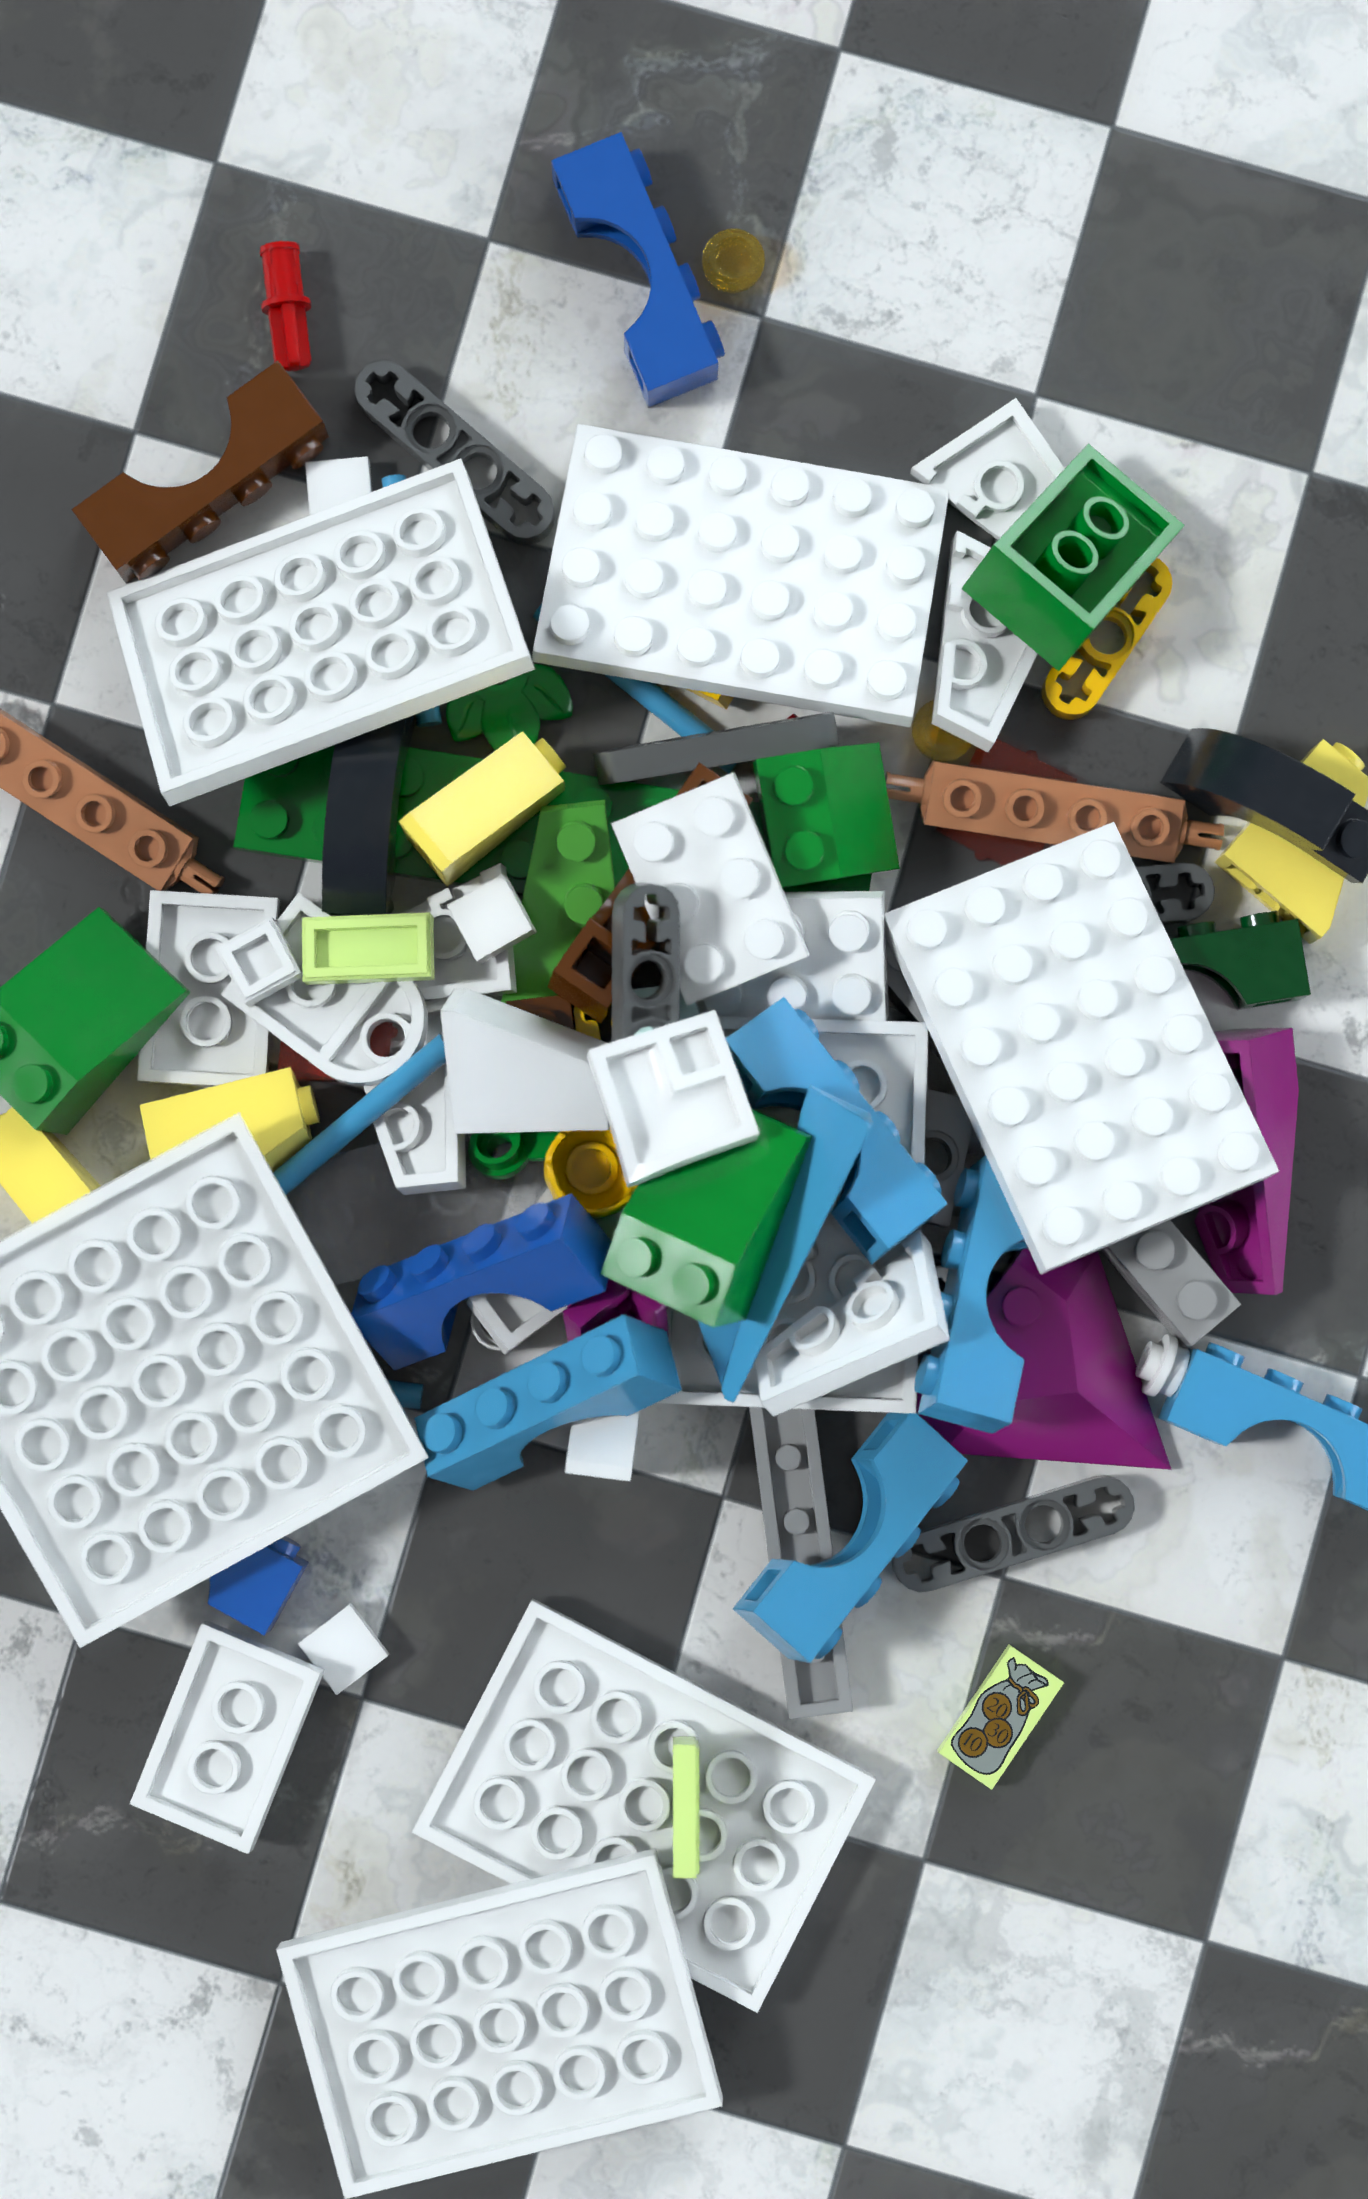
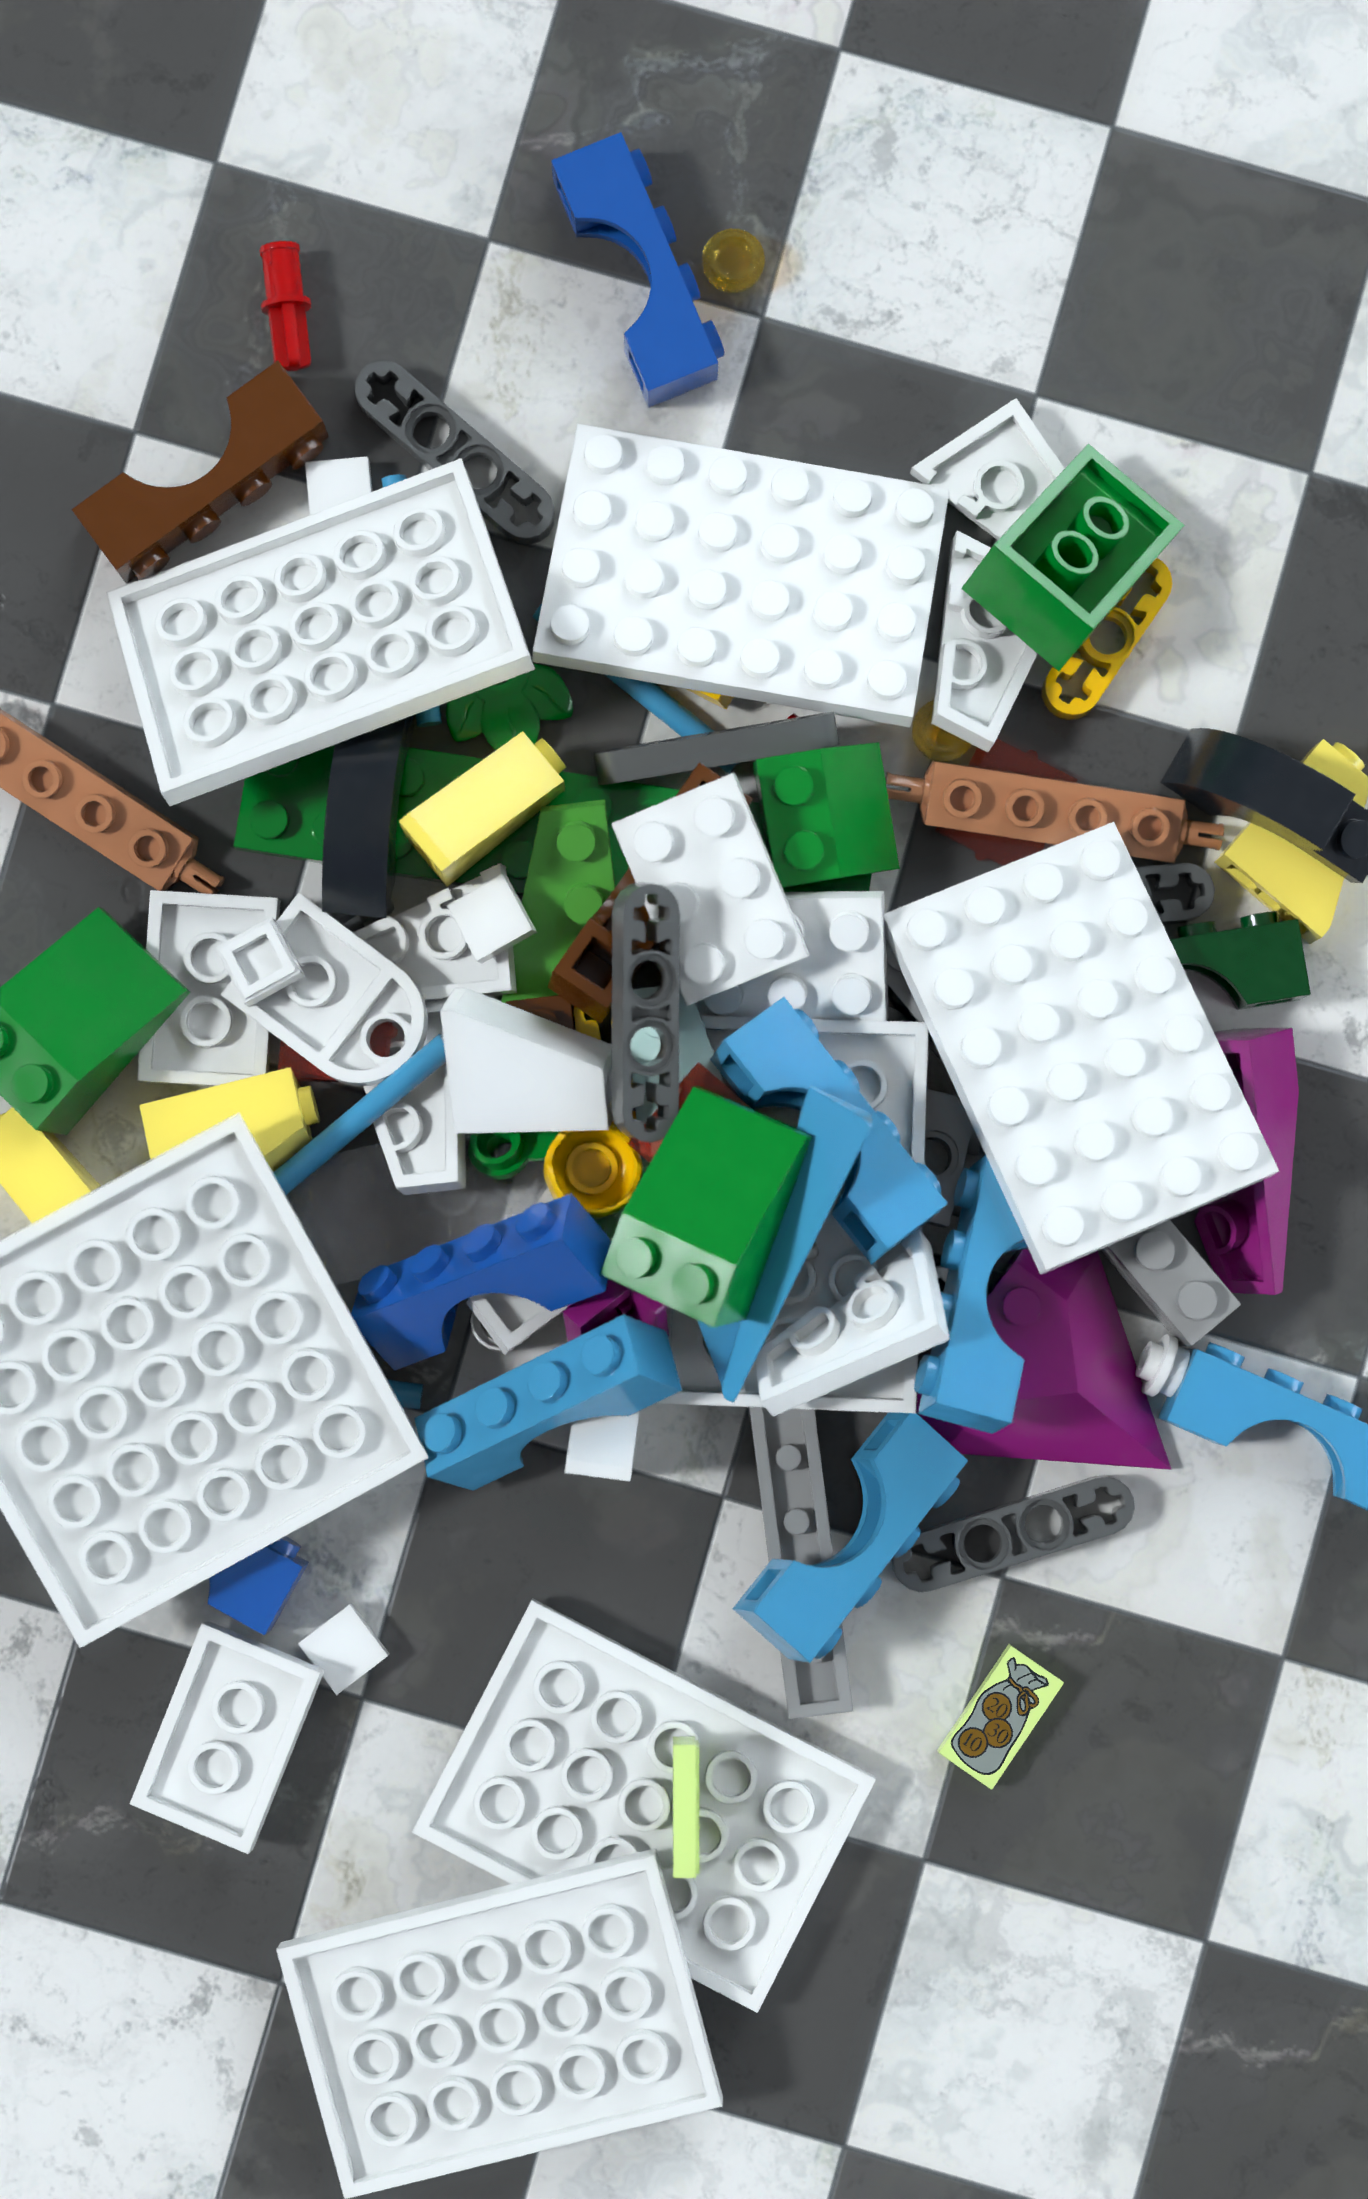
yellowish green tile [302,912,435,985] -> none
white plate [587,1010,760,1188] -> none

